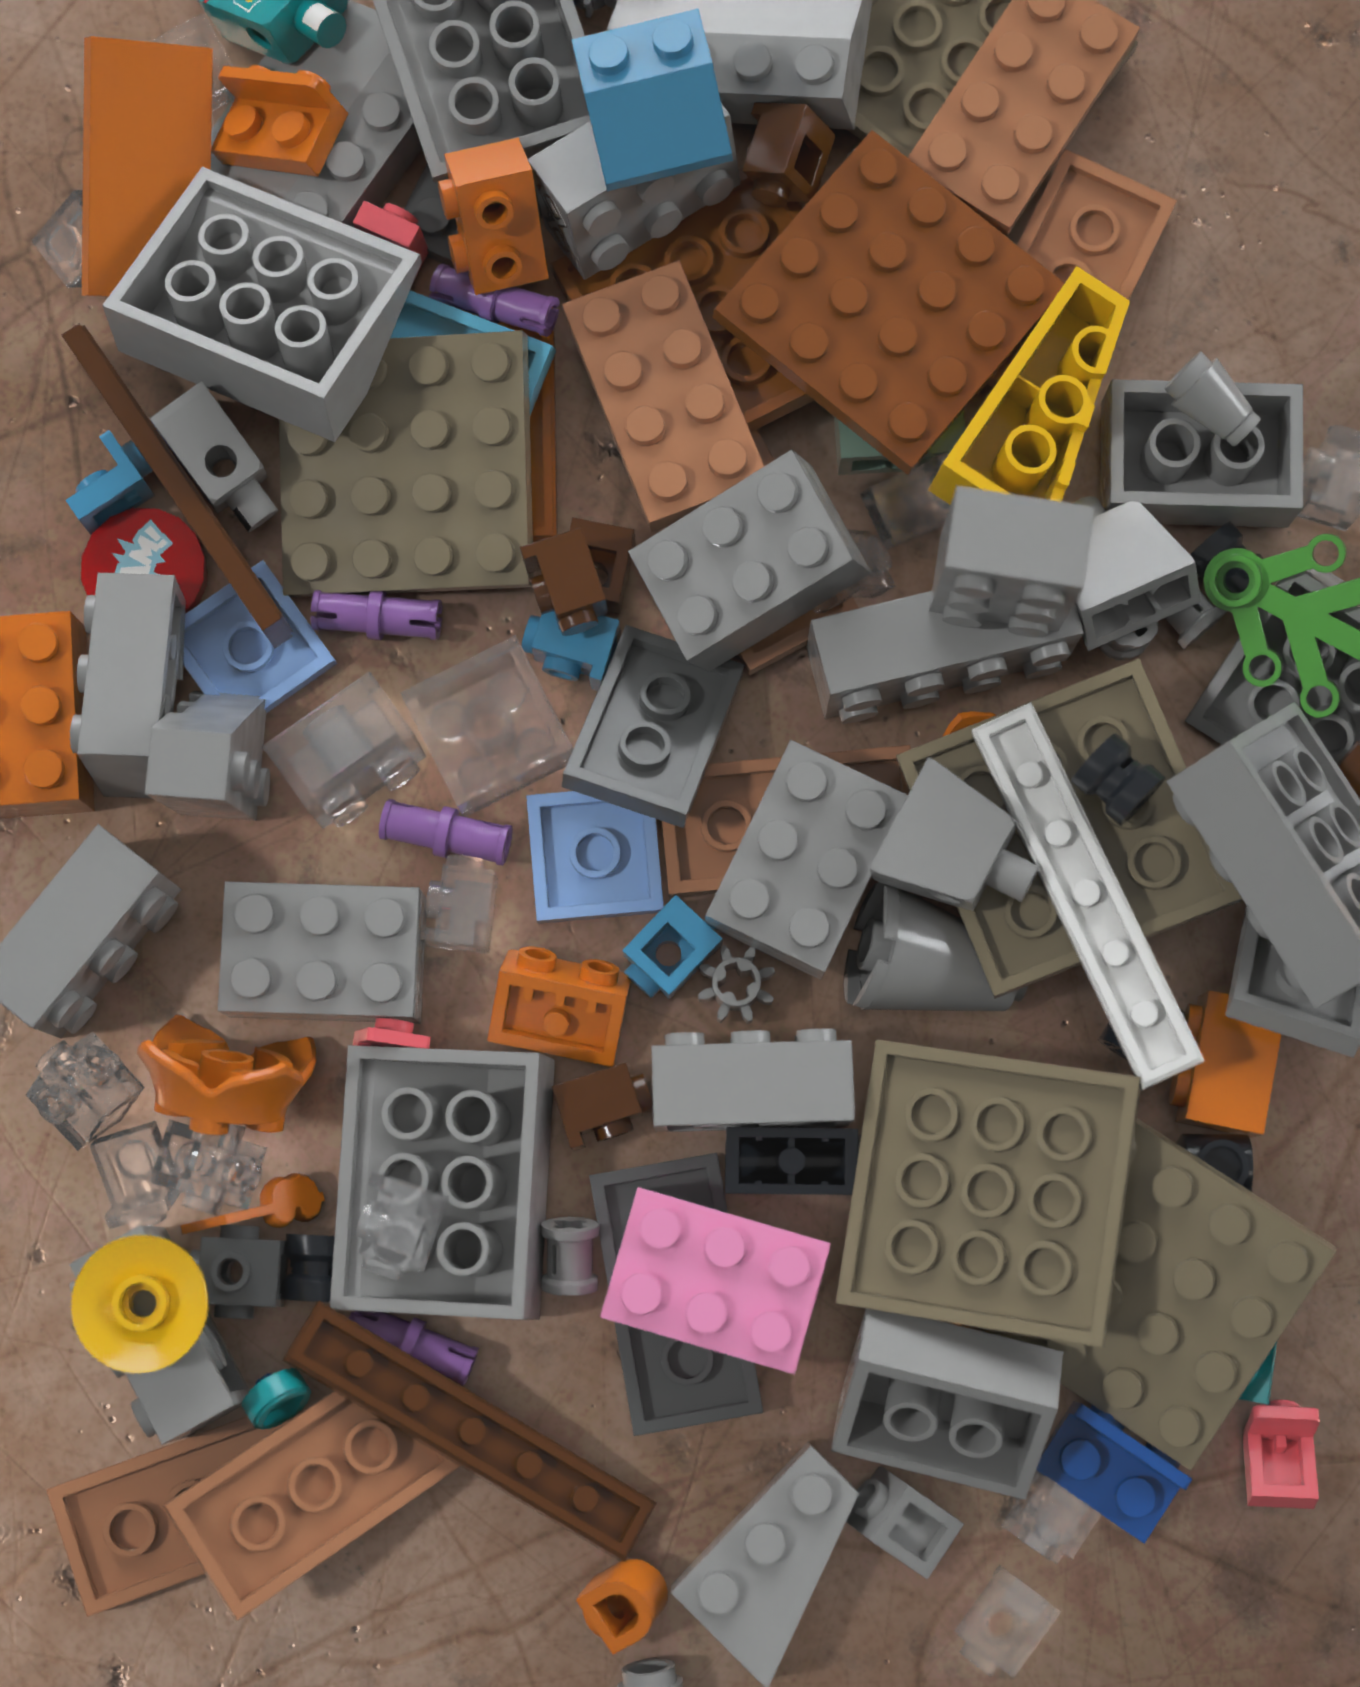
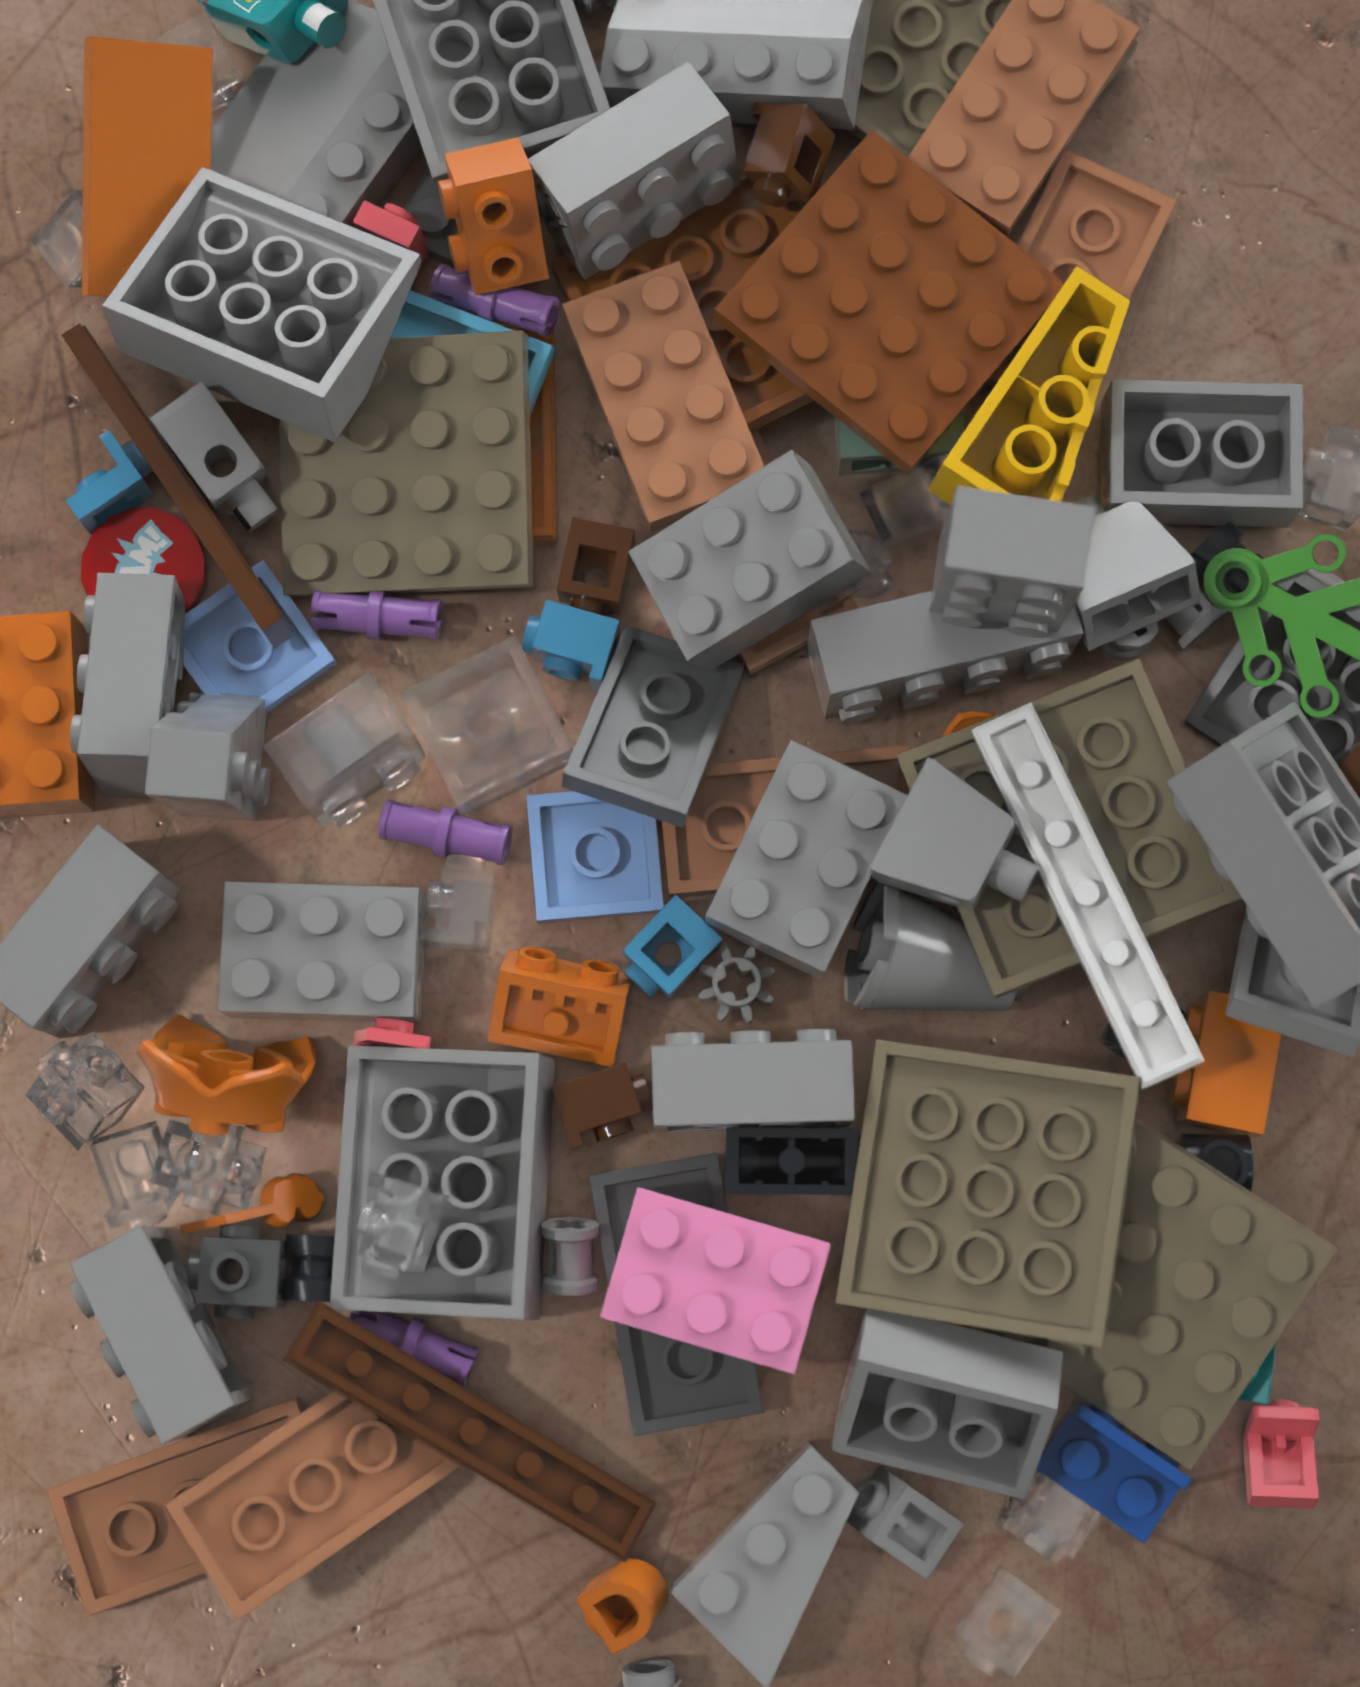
yellow dish [71,1235,209,1373] -> none
orange bracket [211,65,349,177] -> none
teal tile [241,1368,311,1430] -> none
reddish brown brick [520,527,608,636] -> none
dark azure slope [571,8,733,191] -> none
black wheel [1071,733,1166,826] -> none
light grey cone [1164,351,1261,447] -> none

